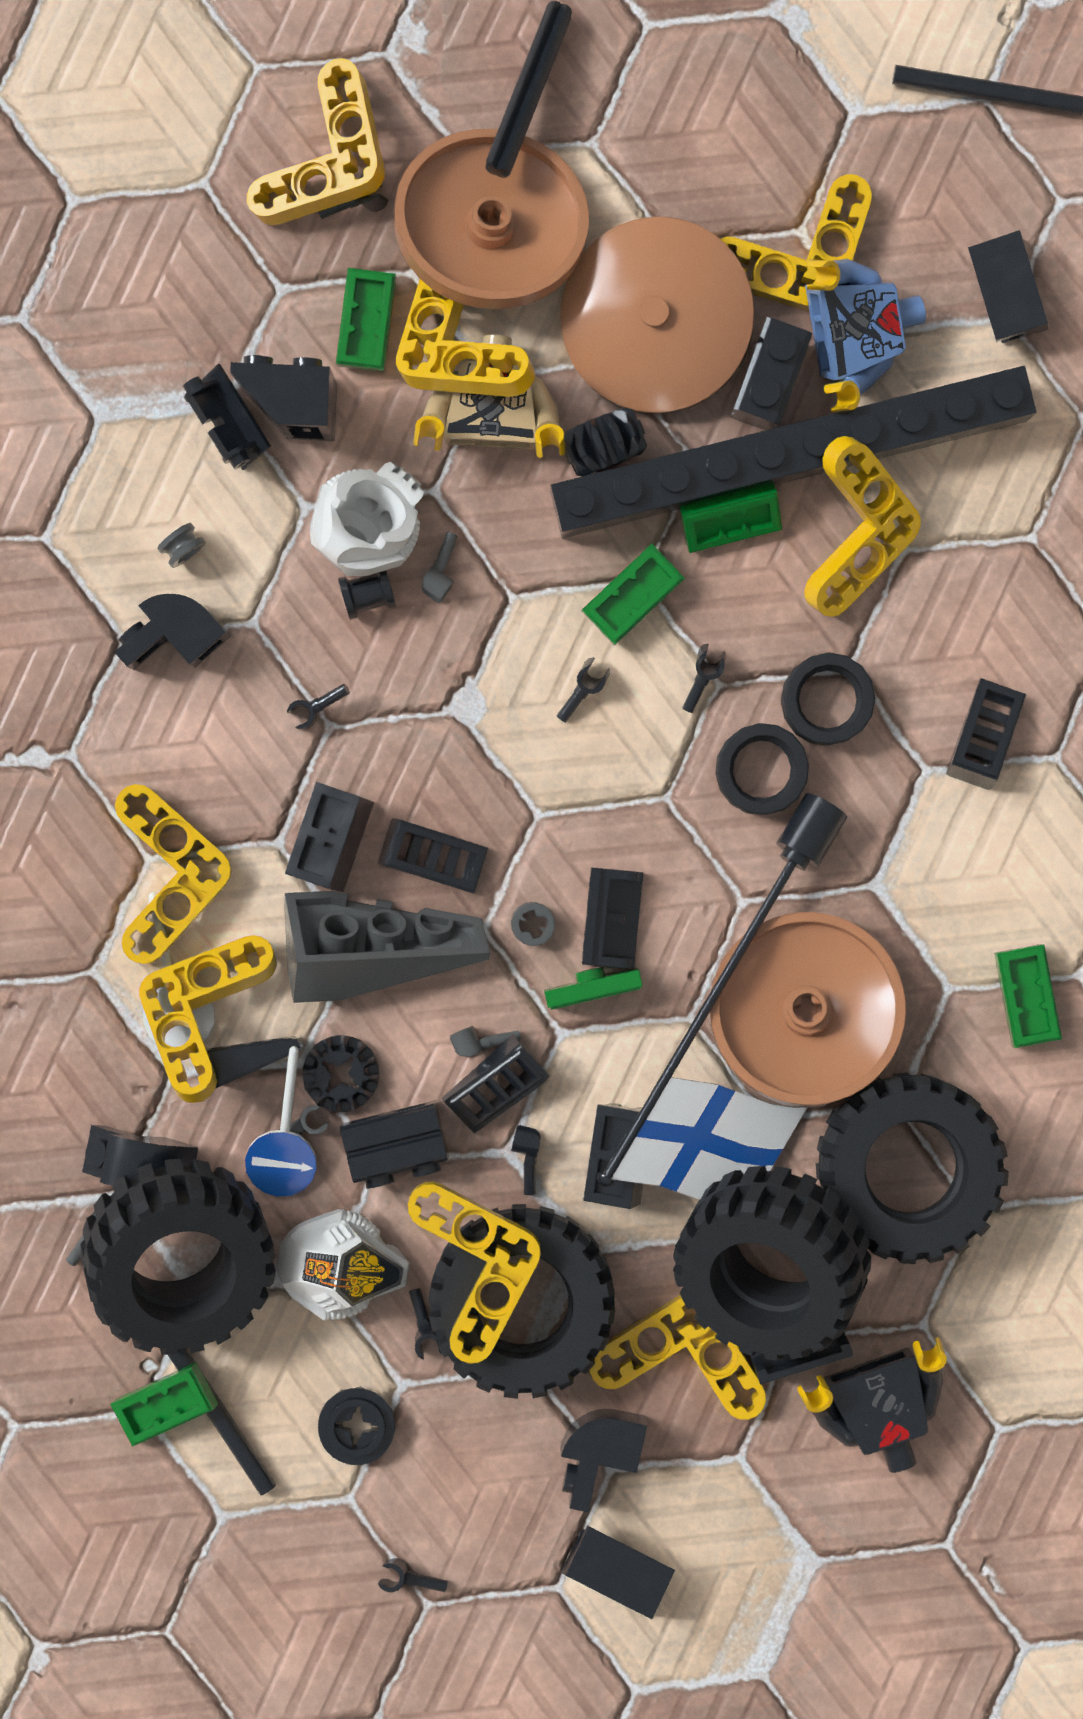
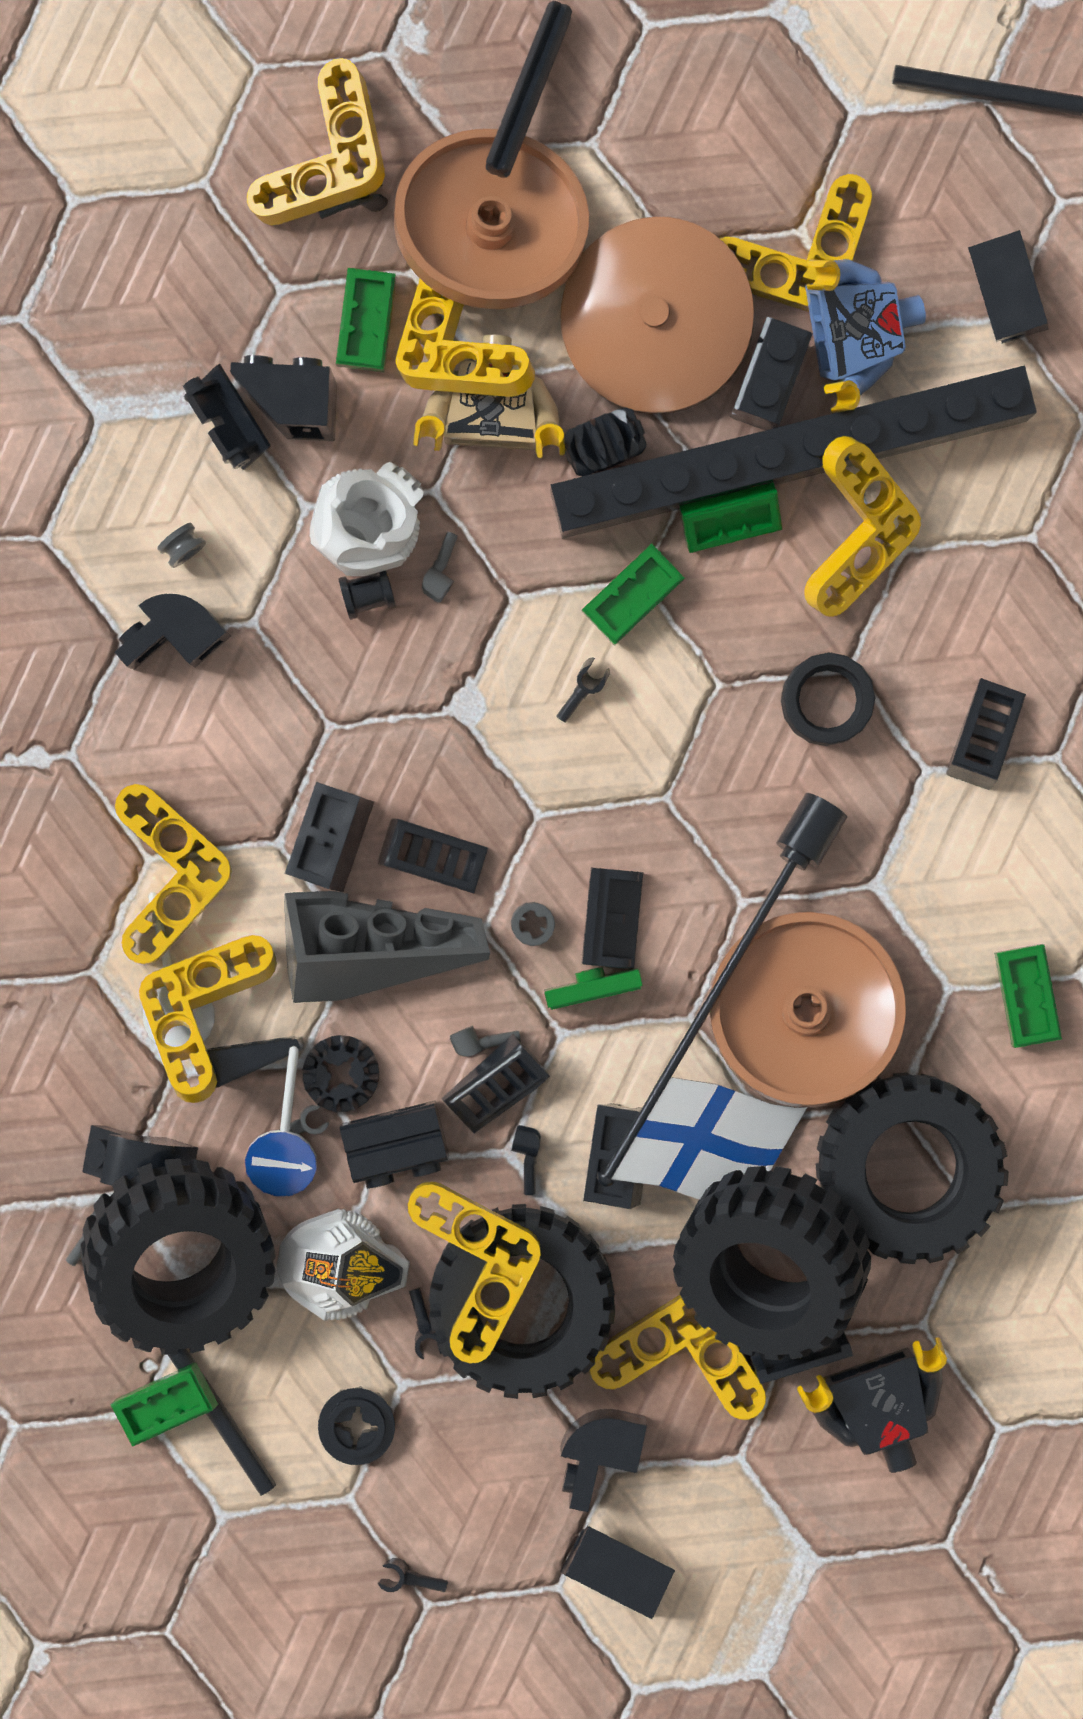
black hand [287,683,350,730] -> none
black hand [682,643,726,713] -> none
black tyre [715,723,809,815] -> none

